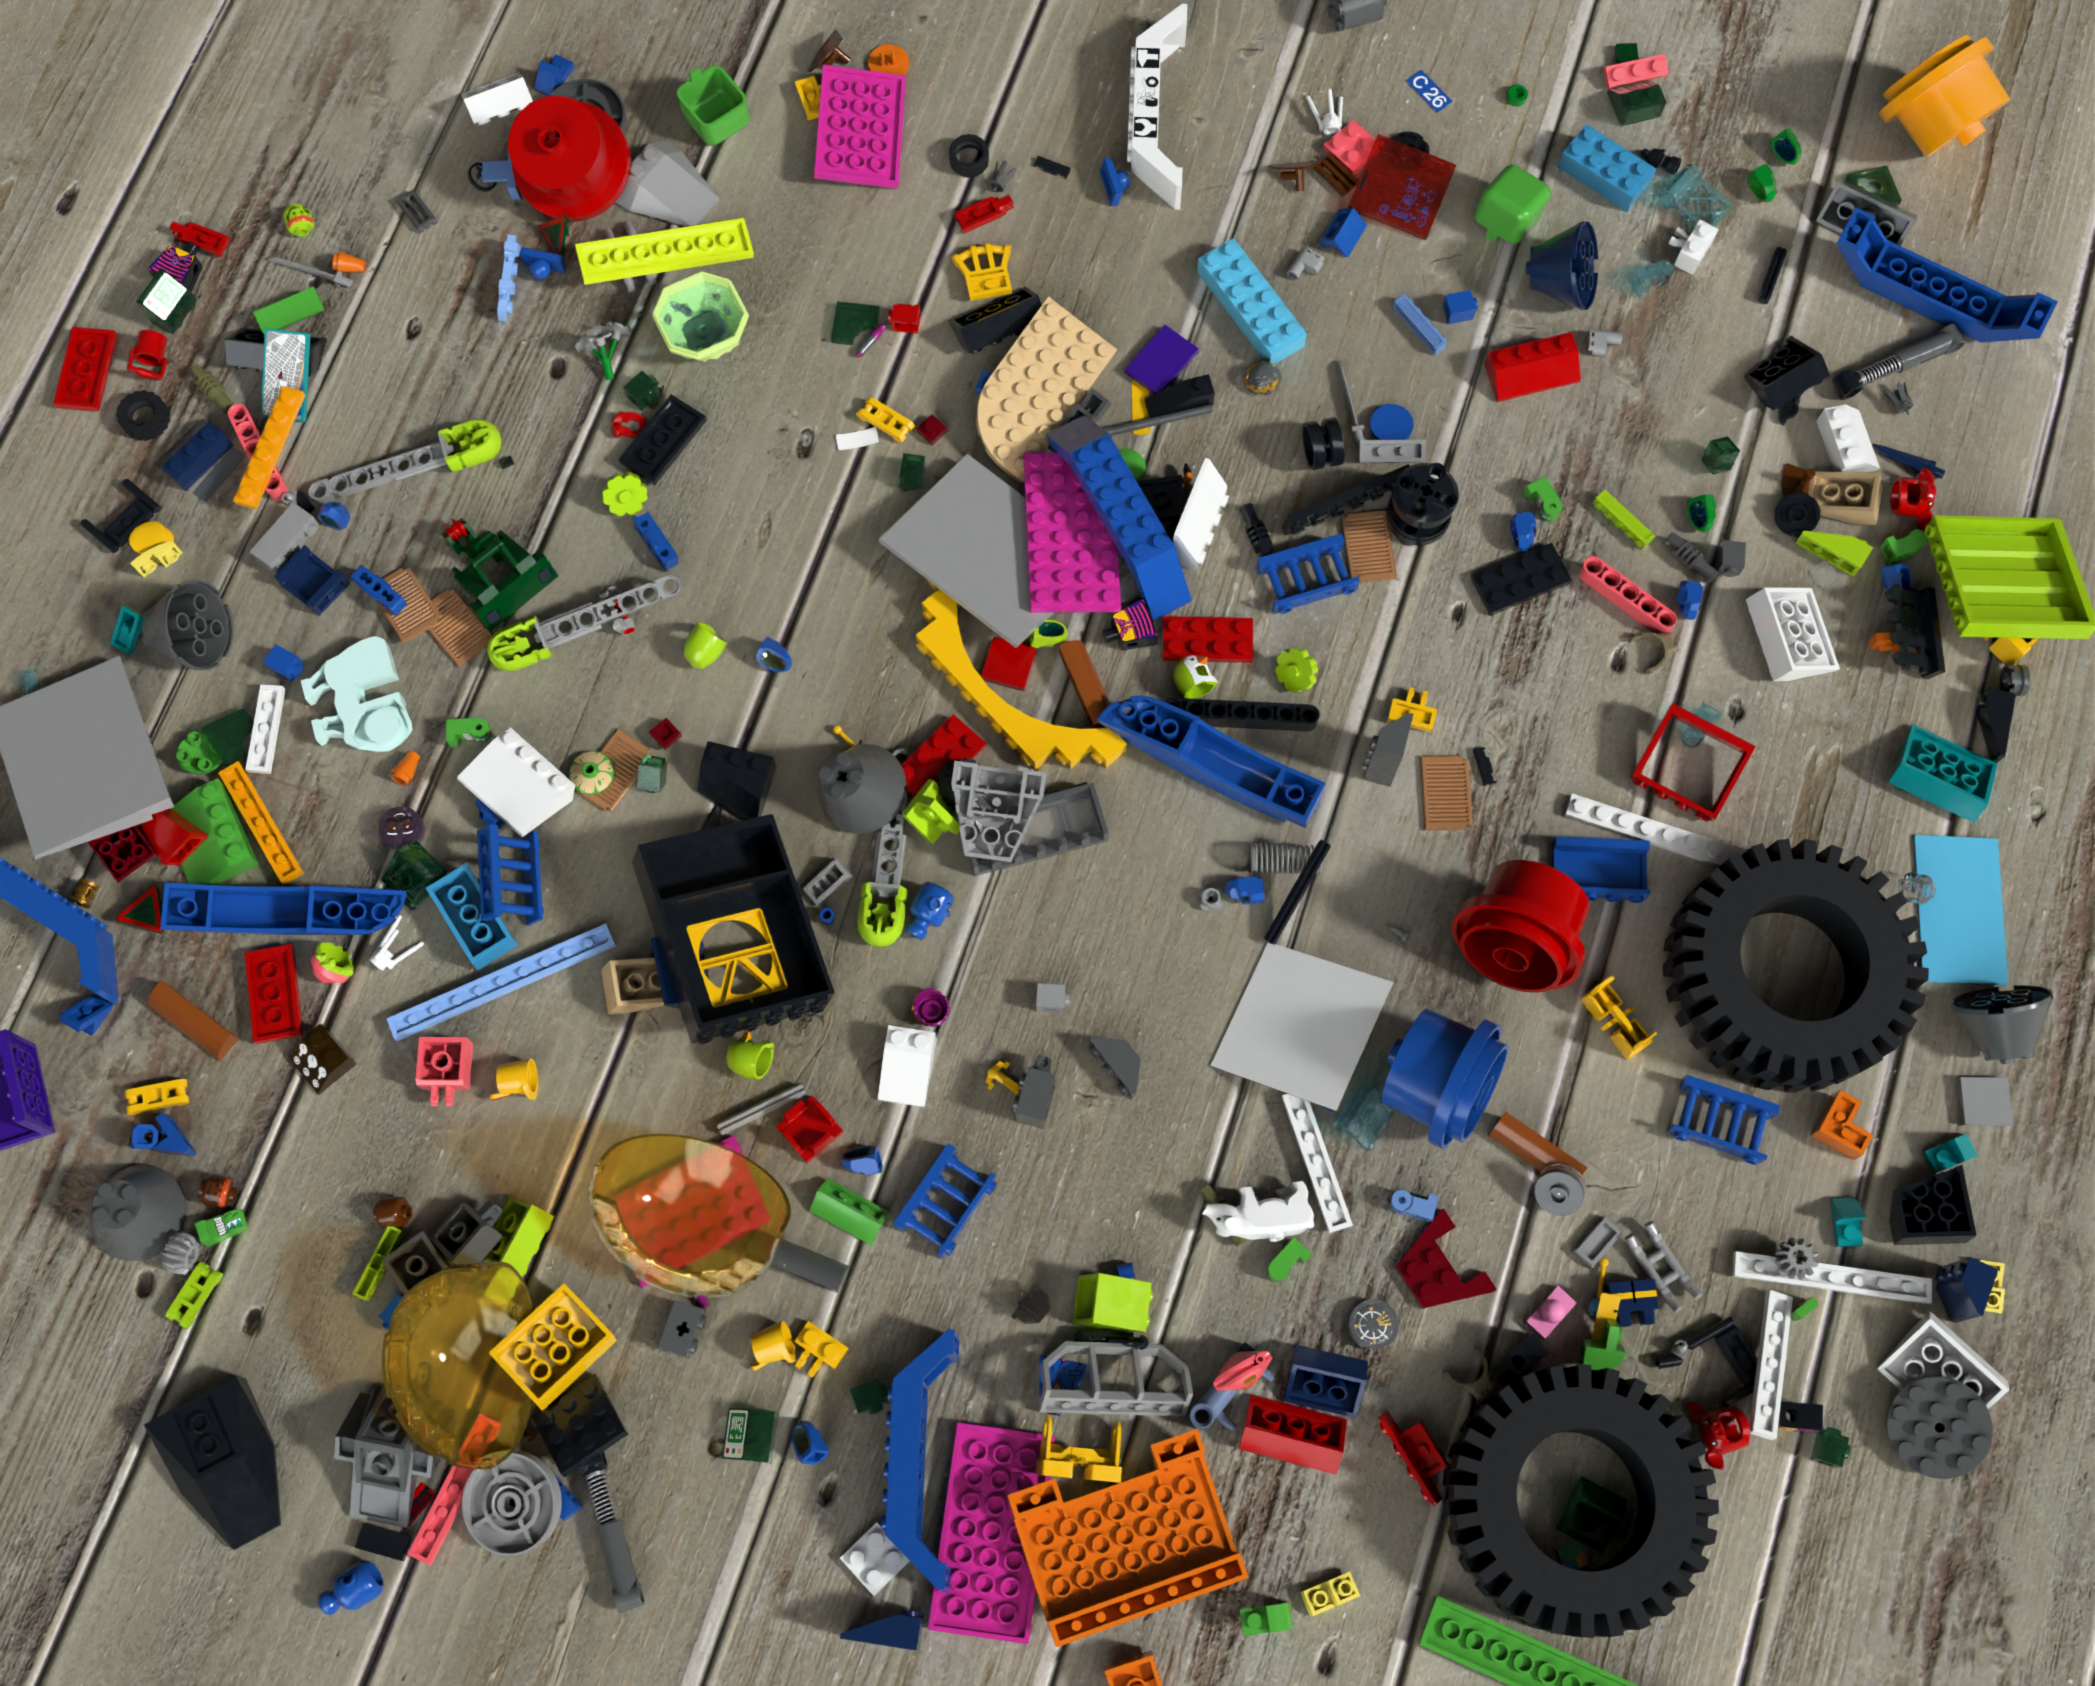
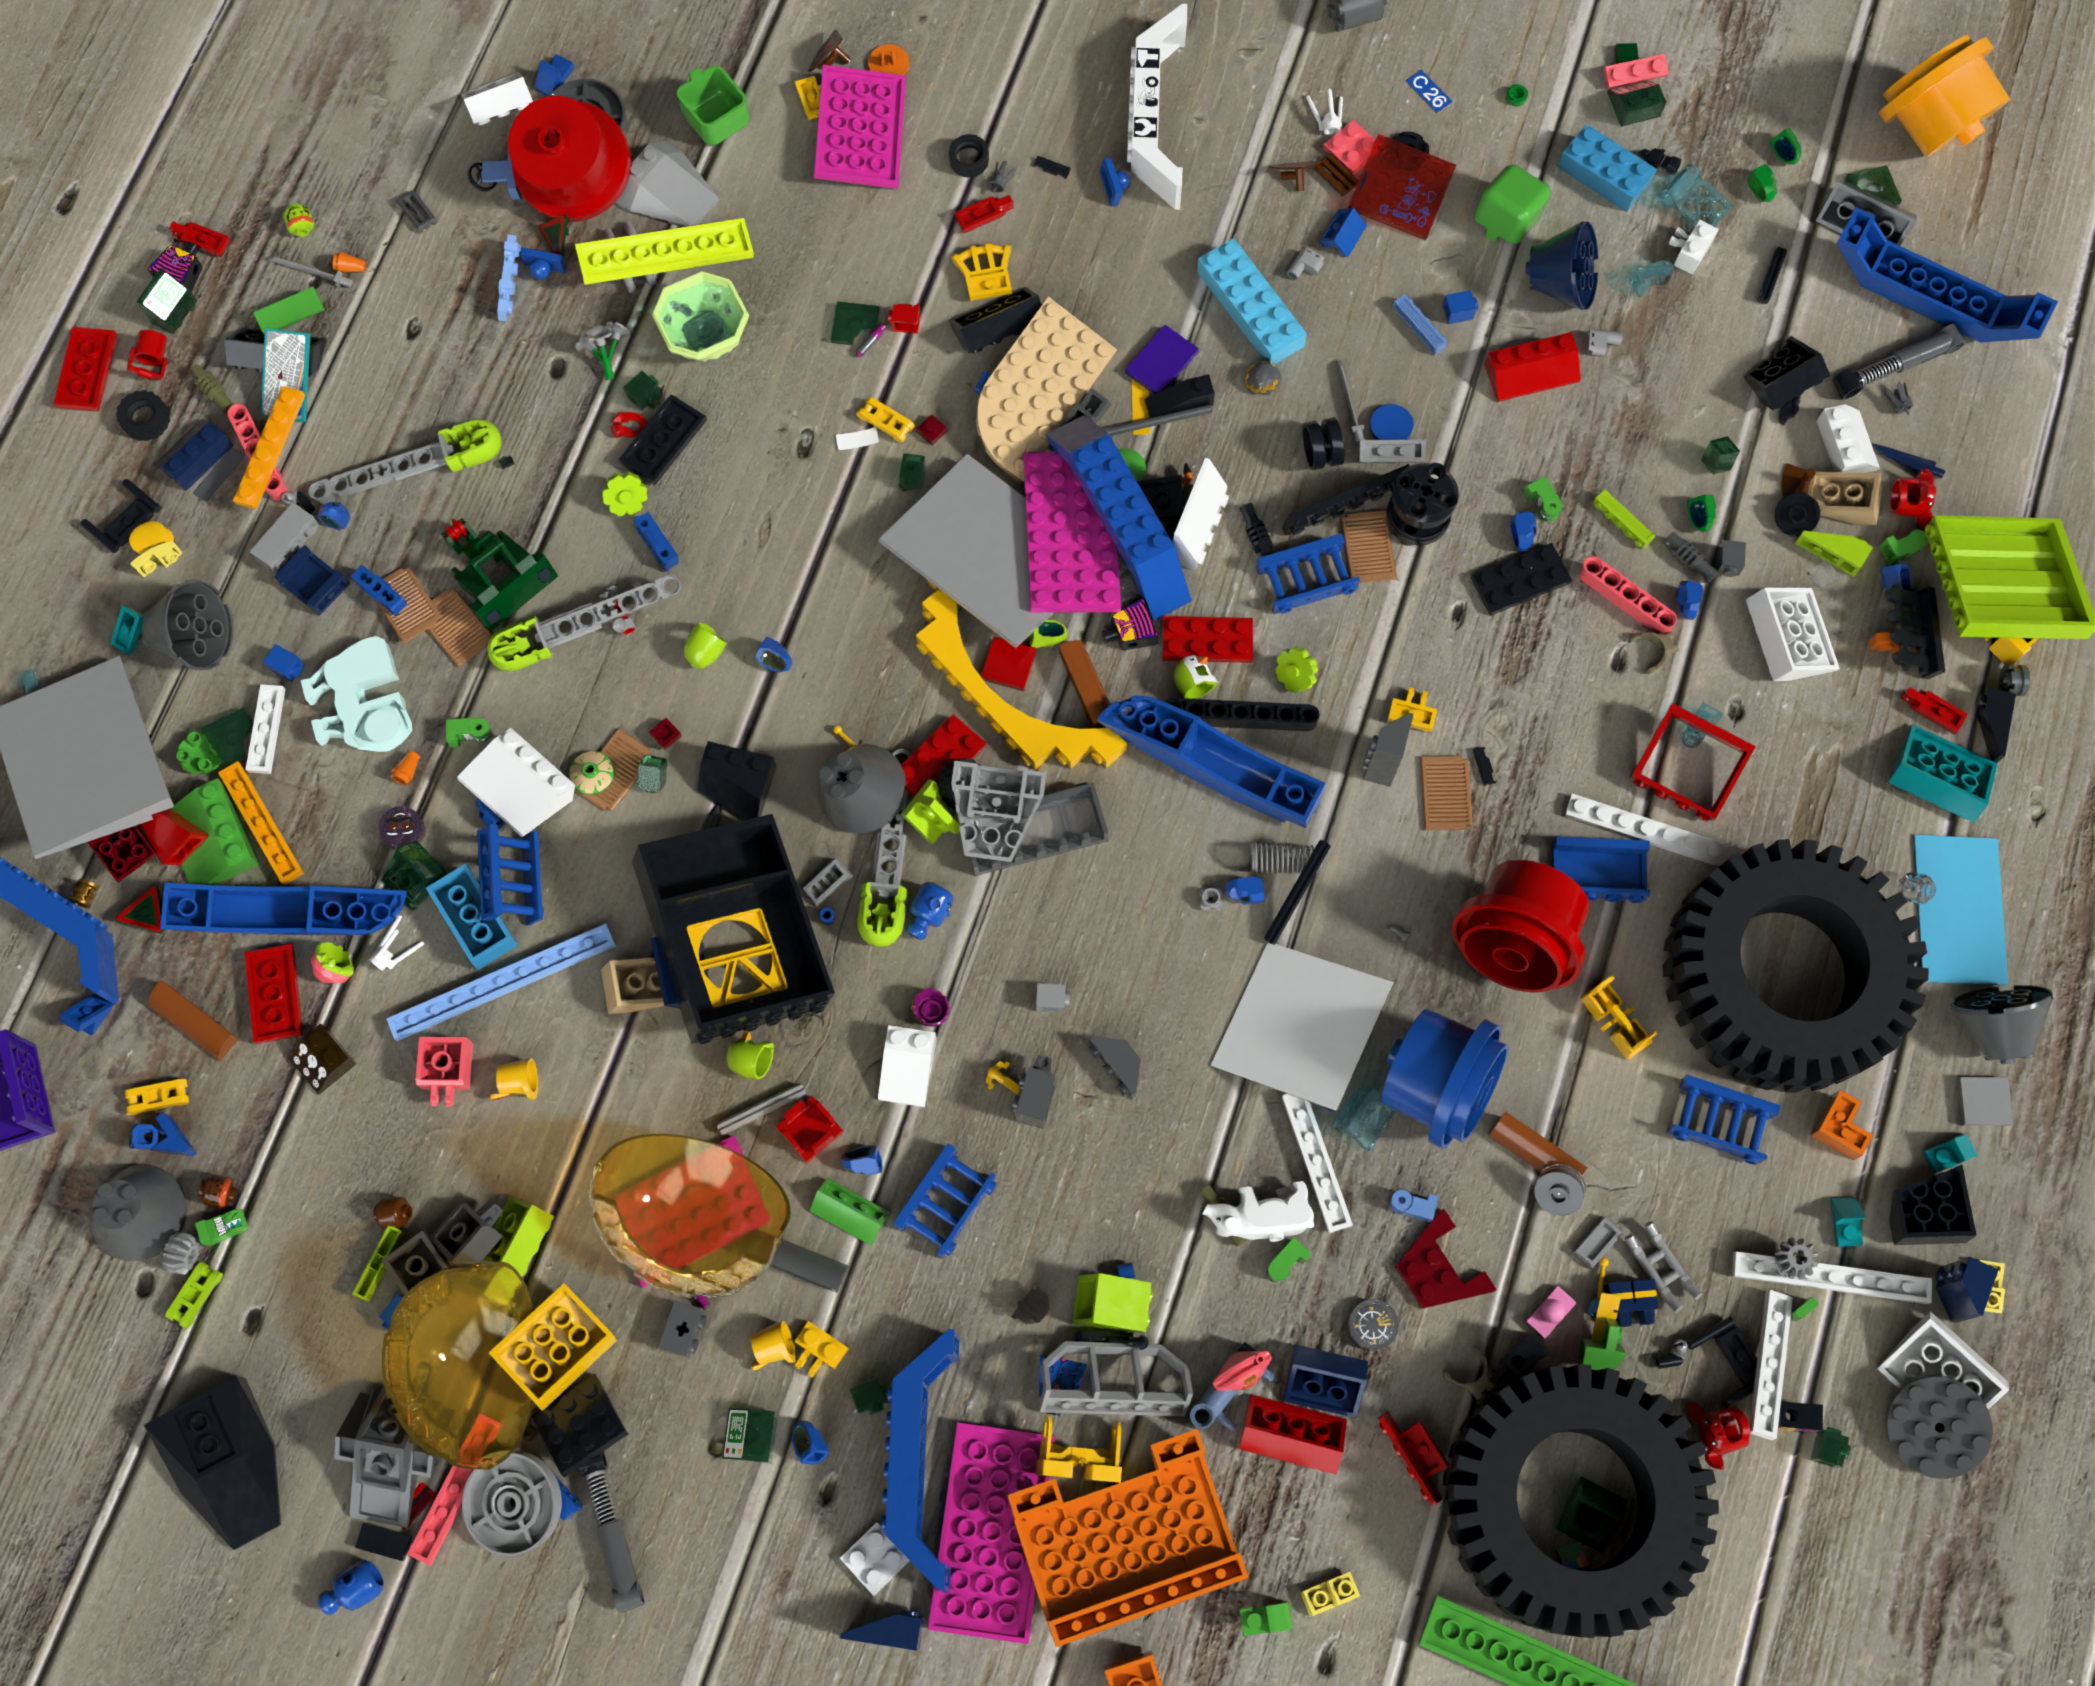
none -> red hinge [1901,687,1968,735]

